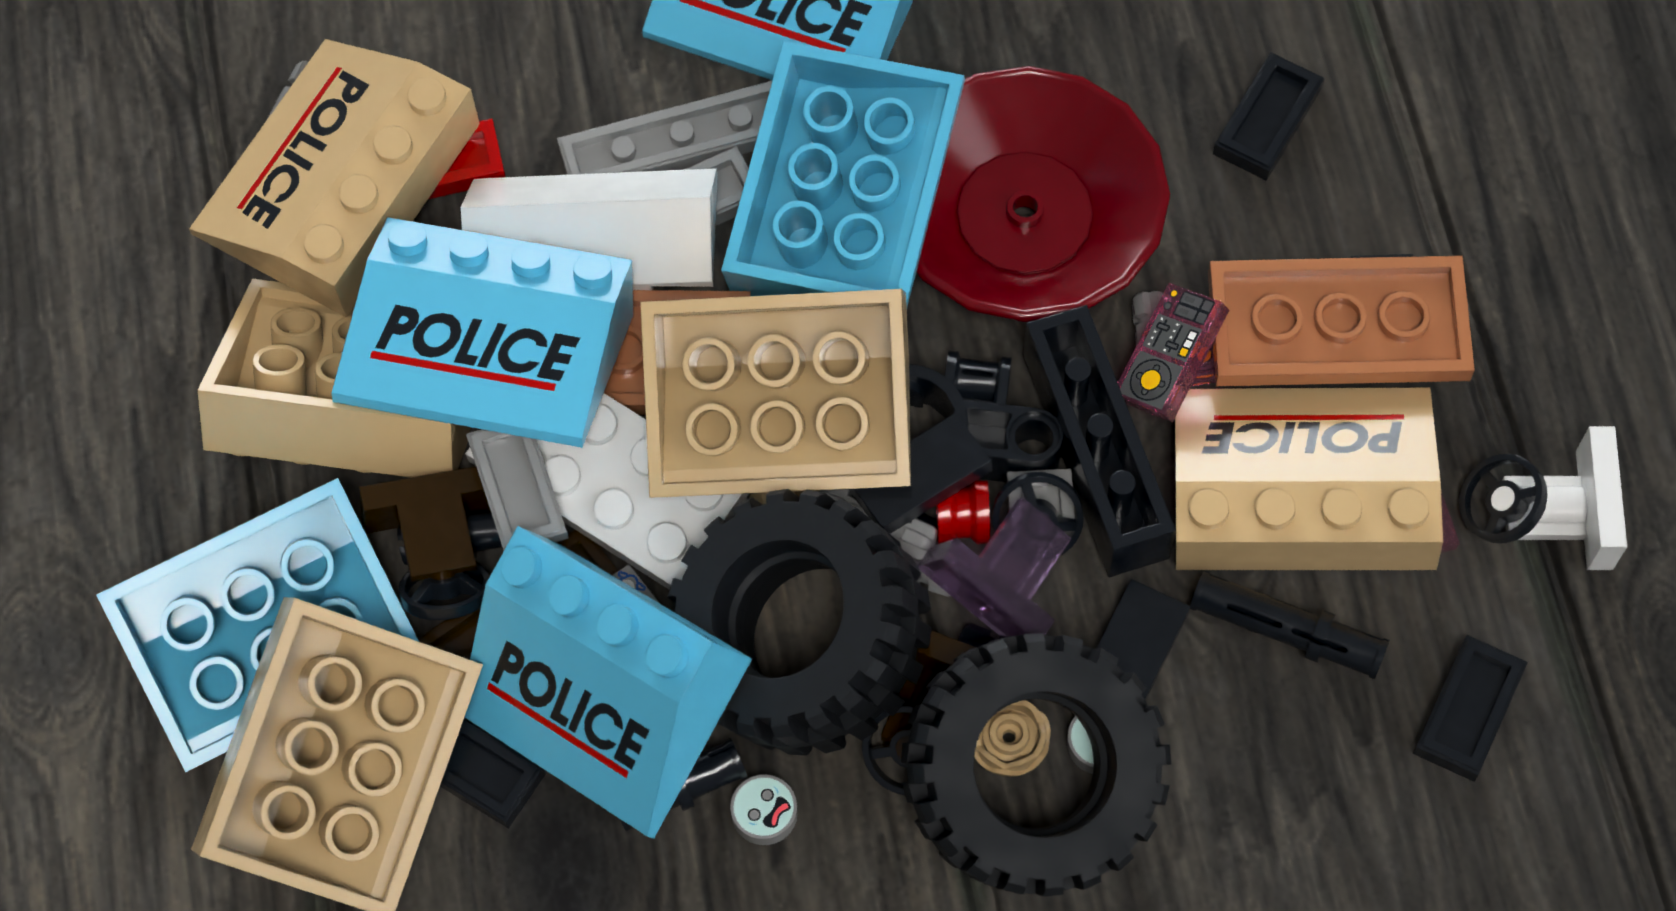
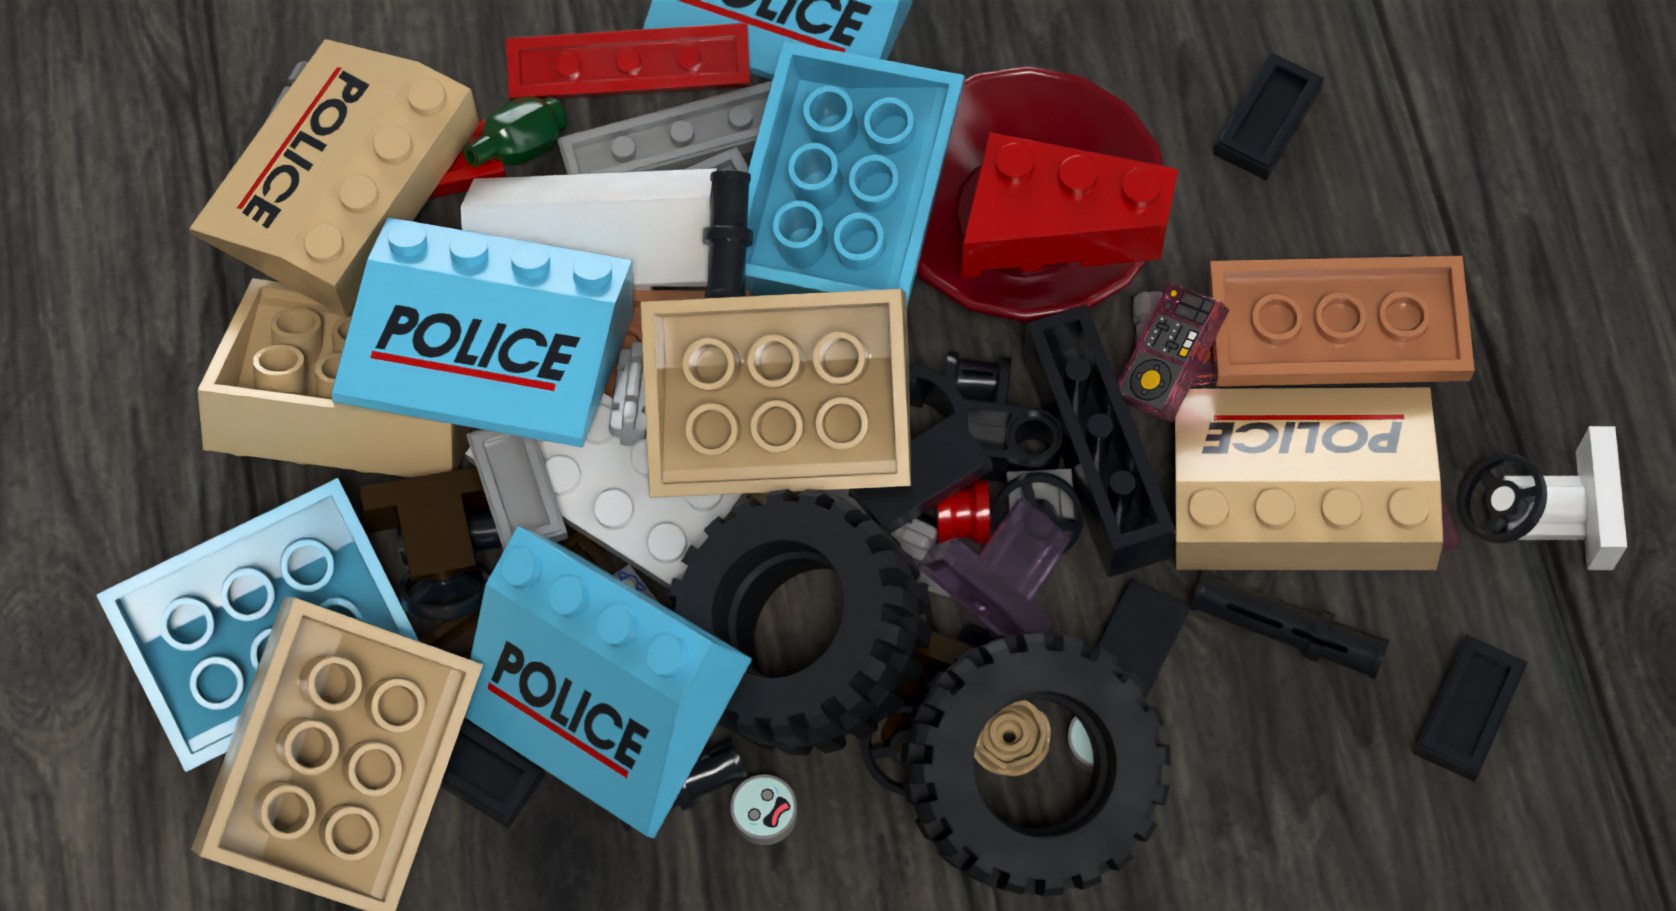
none -> dark green plant [463,96,567,168]
none -> red plate [506,23,752,101]
none -> light grey axle [609,342,647,446]
none -> black pin [703,170,754,299]
none -> red wedge [961,132,1178,278]

